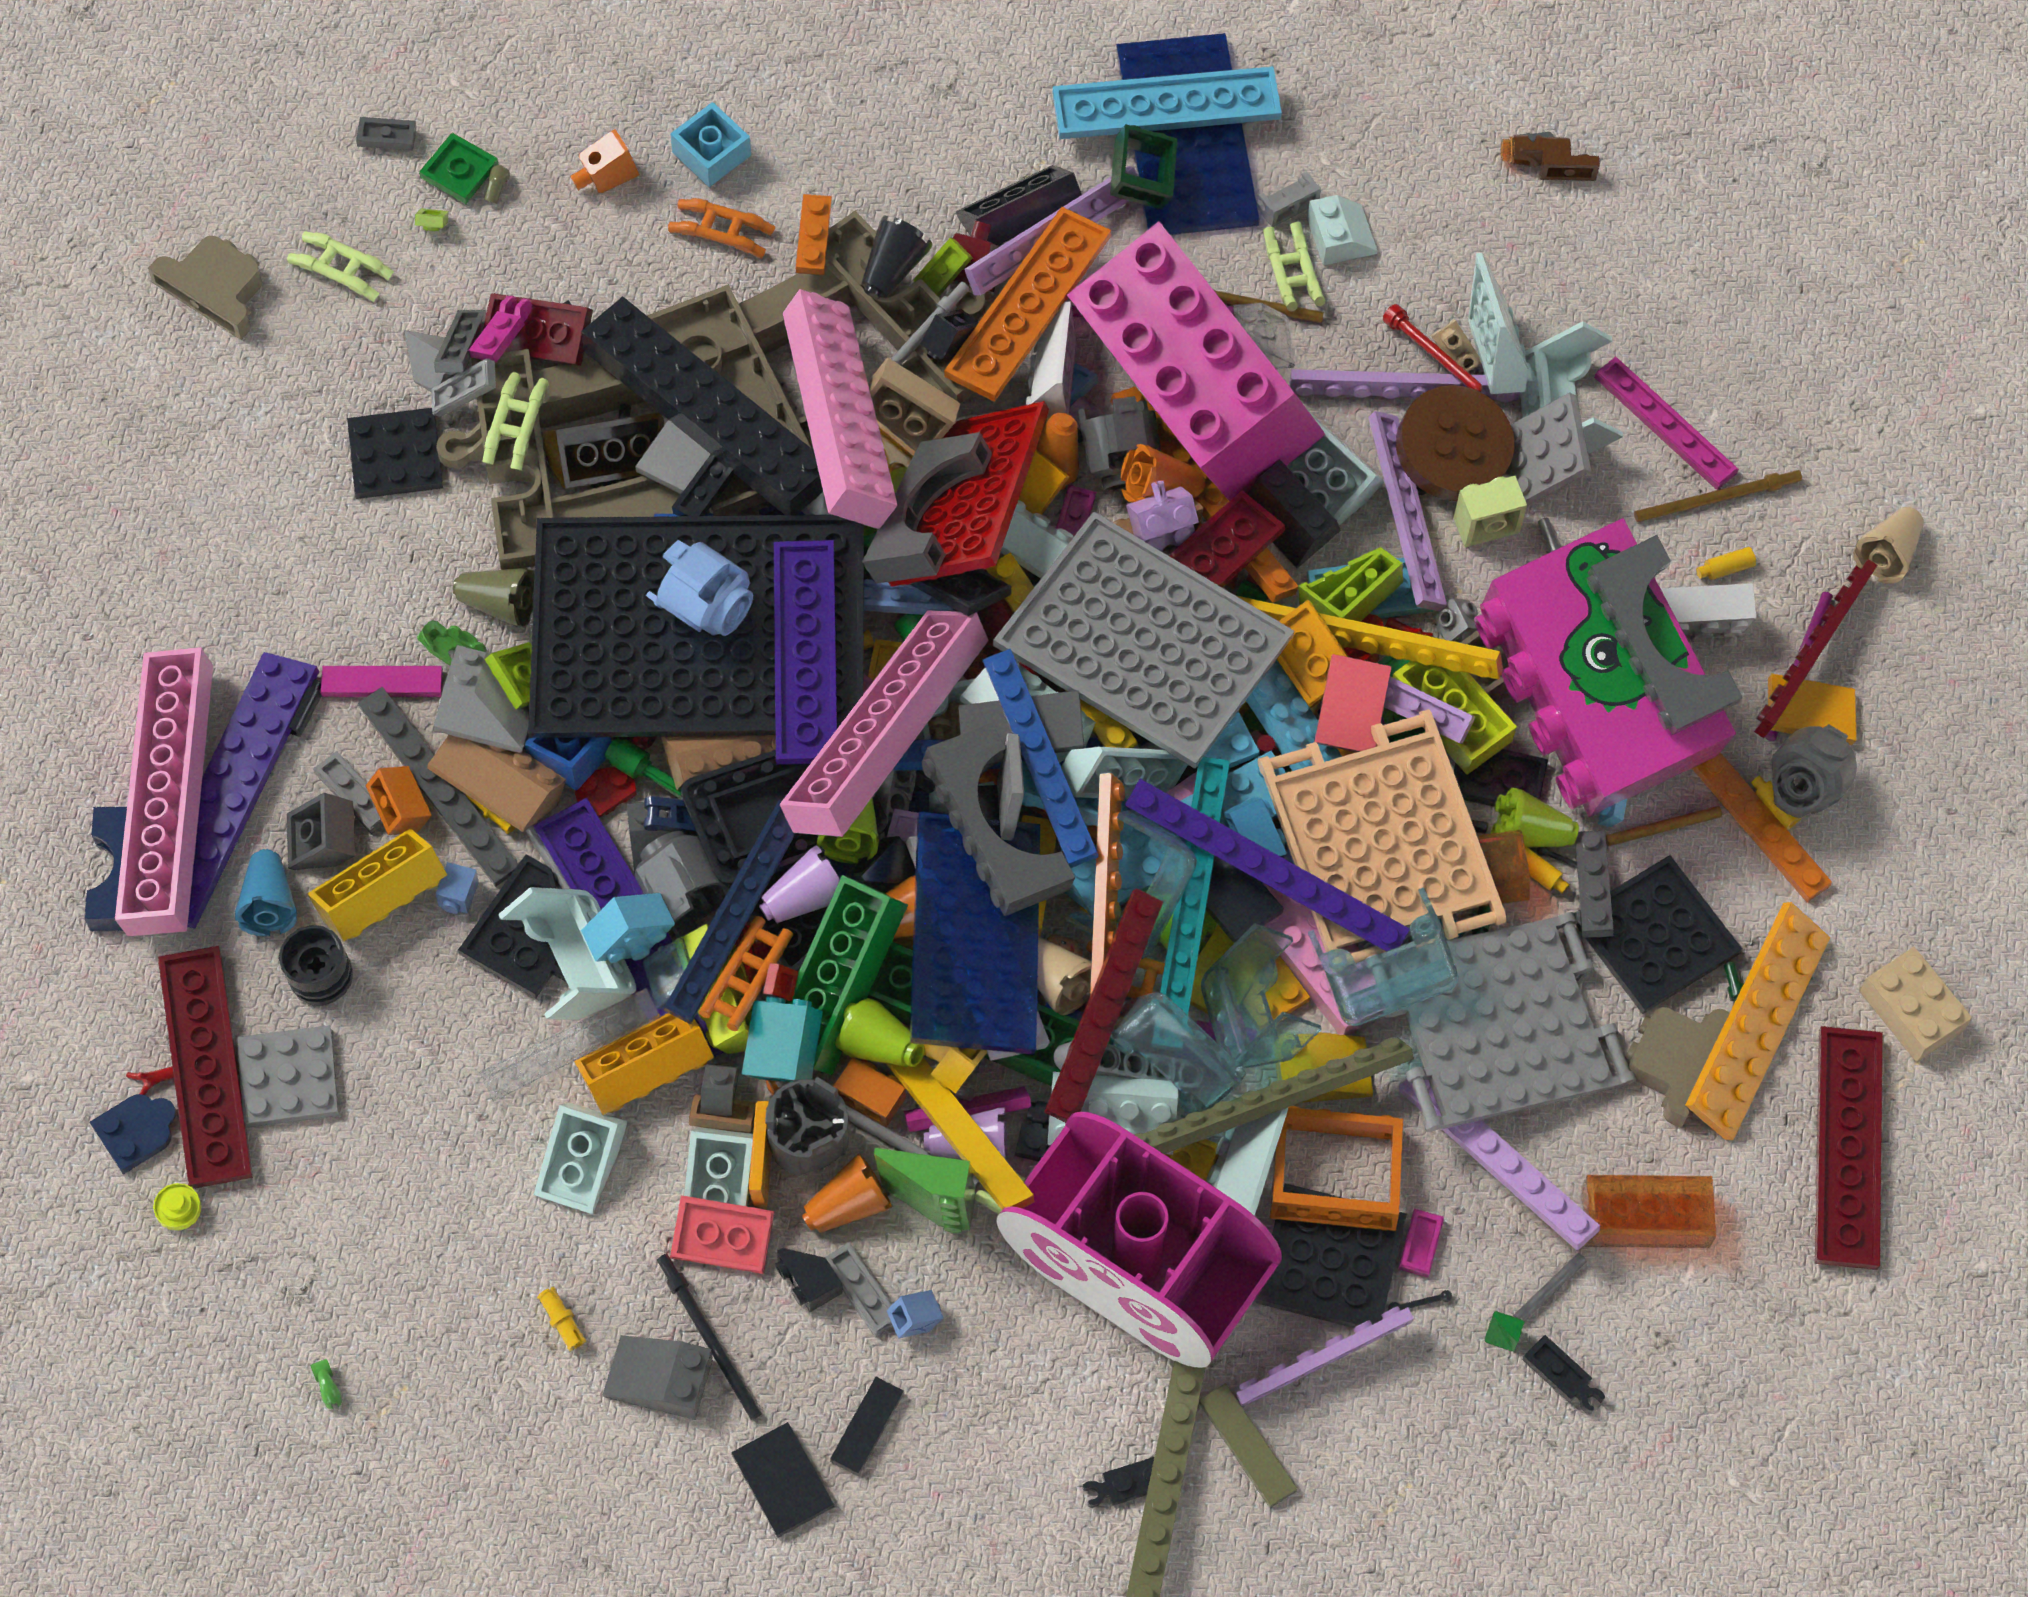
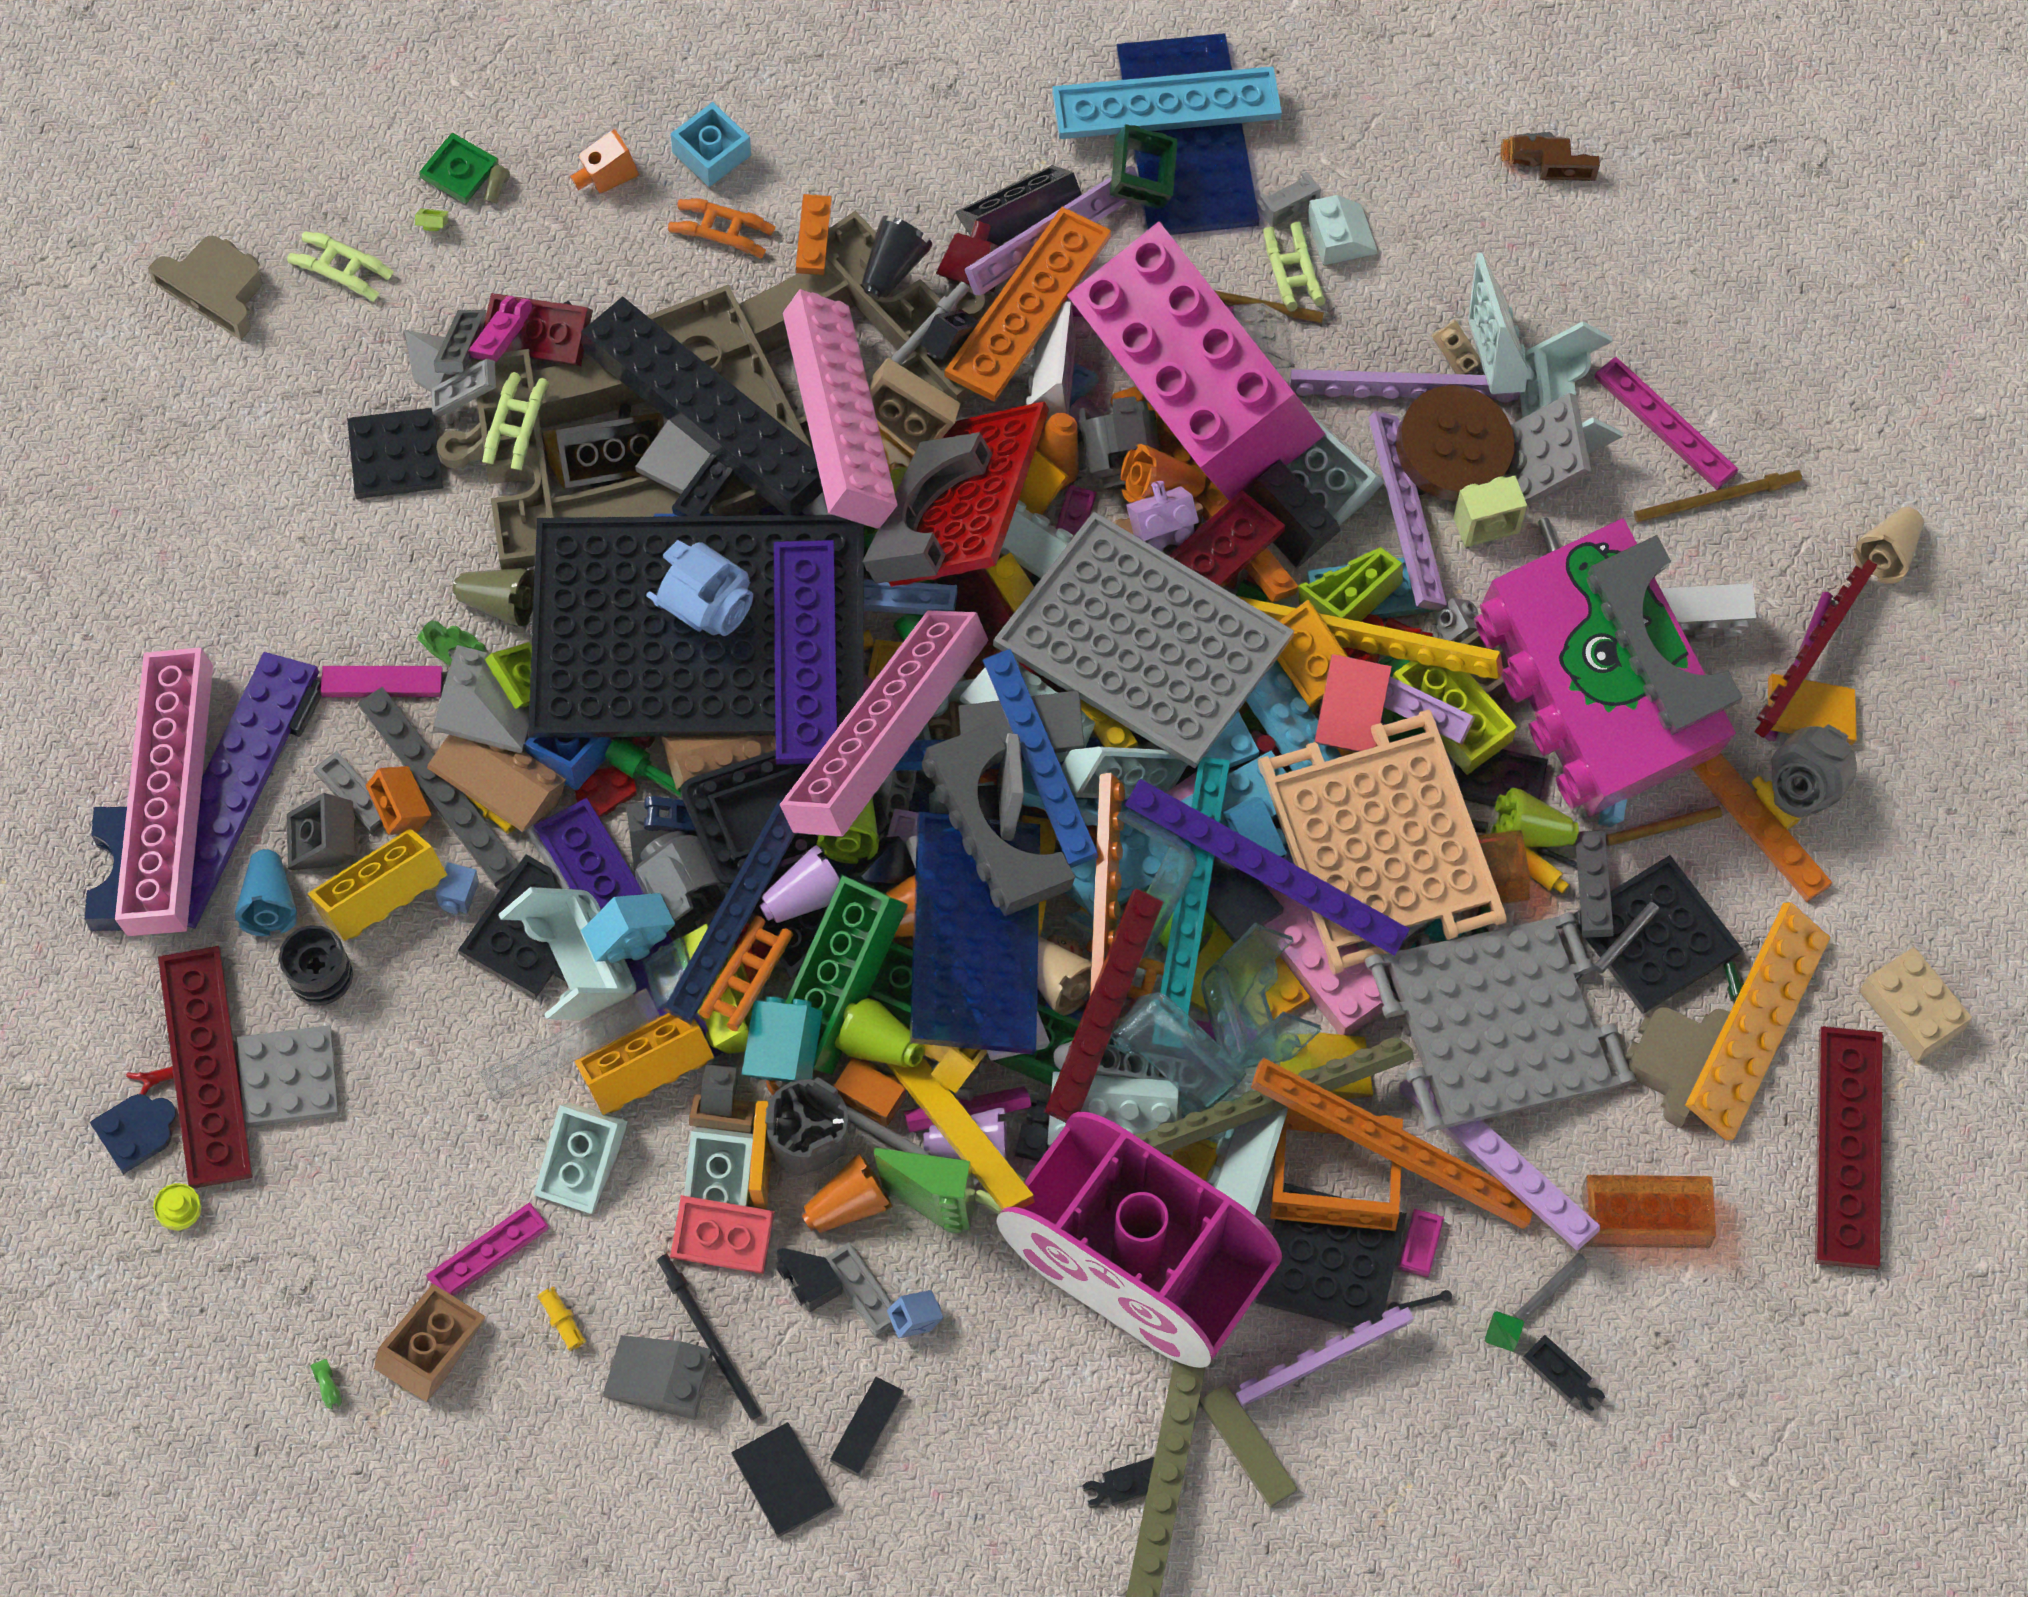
dark grey plate [356,117,417,151] -> none
red plate [763,963,799,1002] -> none
black tile [910,569,1012,616] -> none
lime plate [913,238,973,297] -> none
clear light blue windscreen [1308,888,1459,1026] -> none
red piece [1383,304,1482,392] -> none
yellow cylinder [1696,547,1756,580] -> none
none -> medium nougat slope [374,1284,486,1402]
none -> dark pink tile [426,1202,549,1296]
none -> orange plate [1251,1058,1533,1229]
none -> flat silver bar [1593,902,1659,974]

